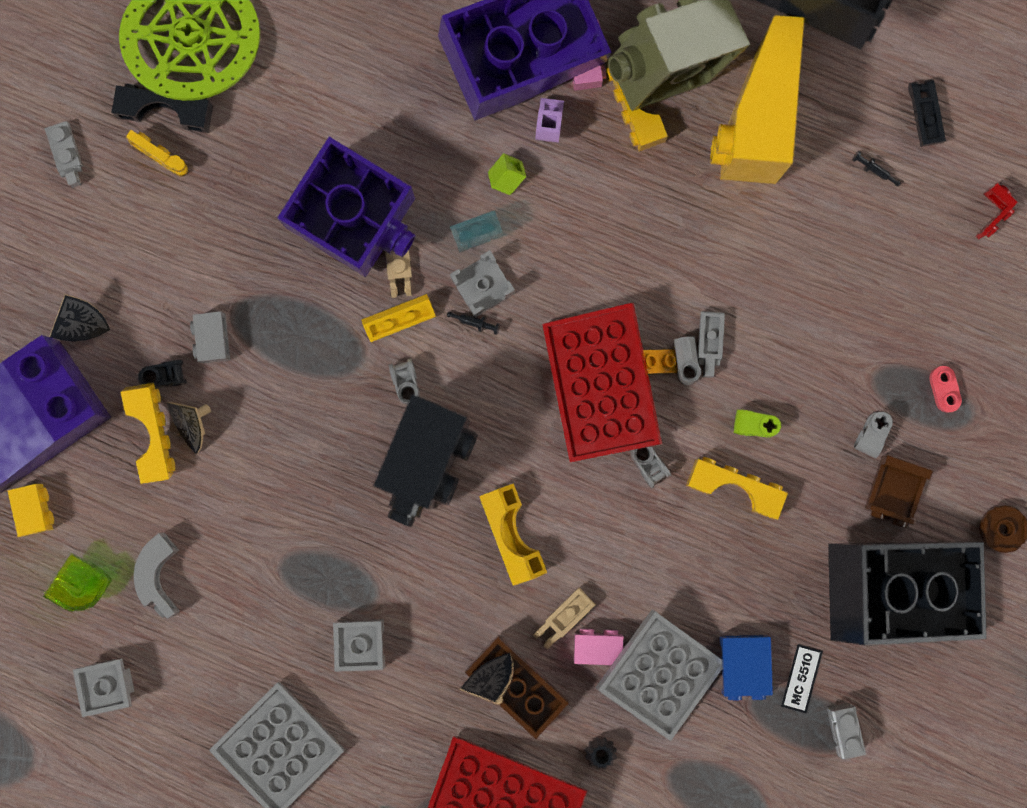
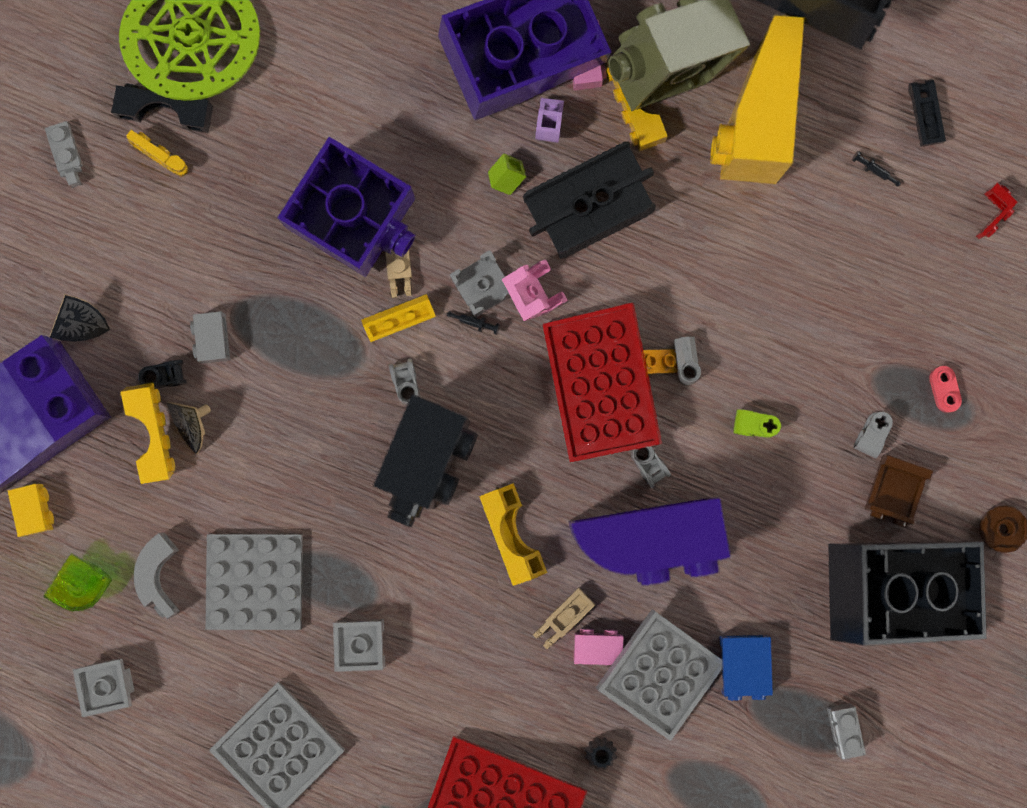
clear light blue brick [450,210,503,253] -> none
shield [460,653,513,705] -> none
reddish brown brick [465,635,569,739] -> none
yellow arch [686,457,788,520] -> none
light grey hinge [698,311,725,378] -> none
sticker [781,644,823,713] -> none
none -> light grey plate [205,534,303,630]
none -> bright pink panel [502,260,568,321]
none -> black piece [523,141,656,259]
none -> dark purple brick [568,498,730,585]

